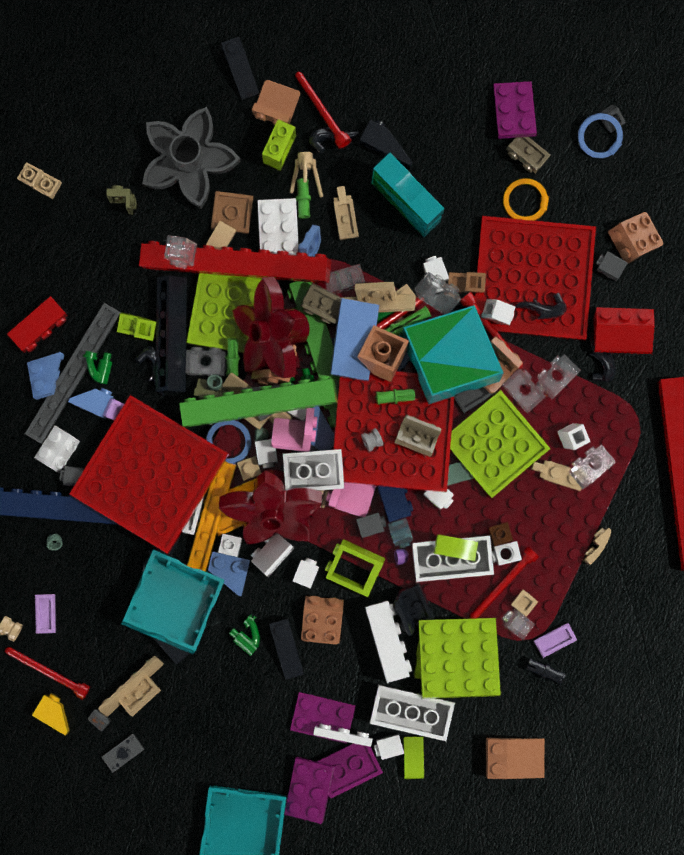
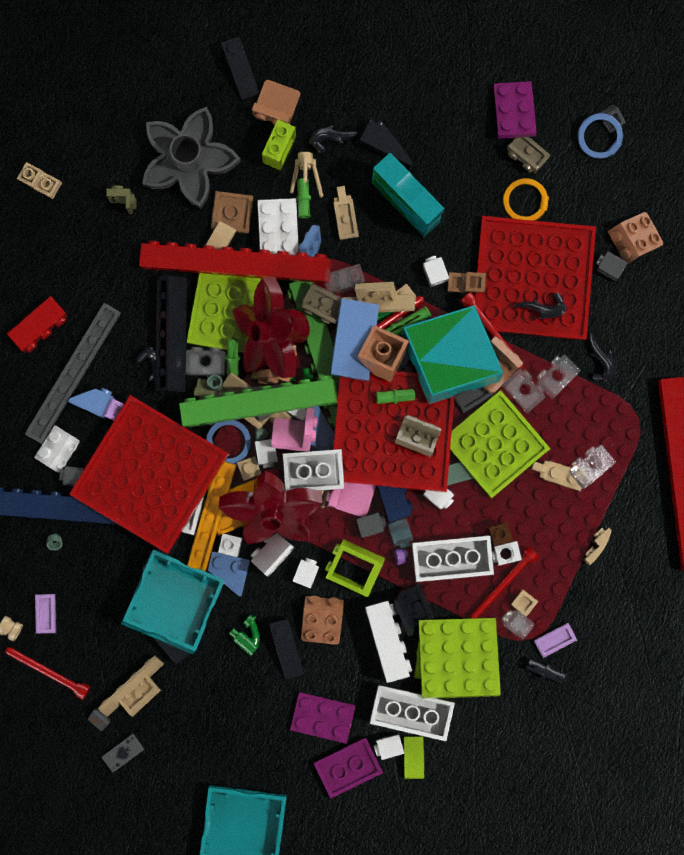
medium blue wing [27,352,64,400] -> none
yellow slope [32,693,69,735] -> none
green plant [83,351,112,385] -> none
lime slope [117,313,157,341] -> none
clear brick [164,235,197,269] -> none
magenta plate [284,757,334,824] -> none
red piece [295,72,351,148] -> none
white plate [313,724,372,747] -> none
light grey wheel [361,428,384,452] -> none
clear brick [414,272,461,315] -> none
lime slope [434,535,478,561] -> none
white brick [481,299,515,325] -> none
nougat slope [486,738,544,779] -> none
white brick [557,423,590,450] -> none
red slope [594,307,654,354] -> none

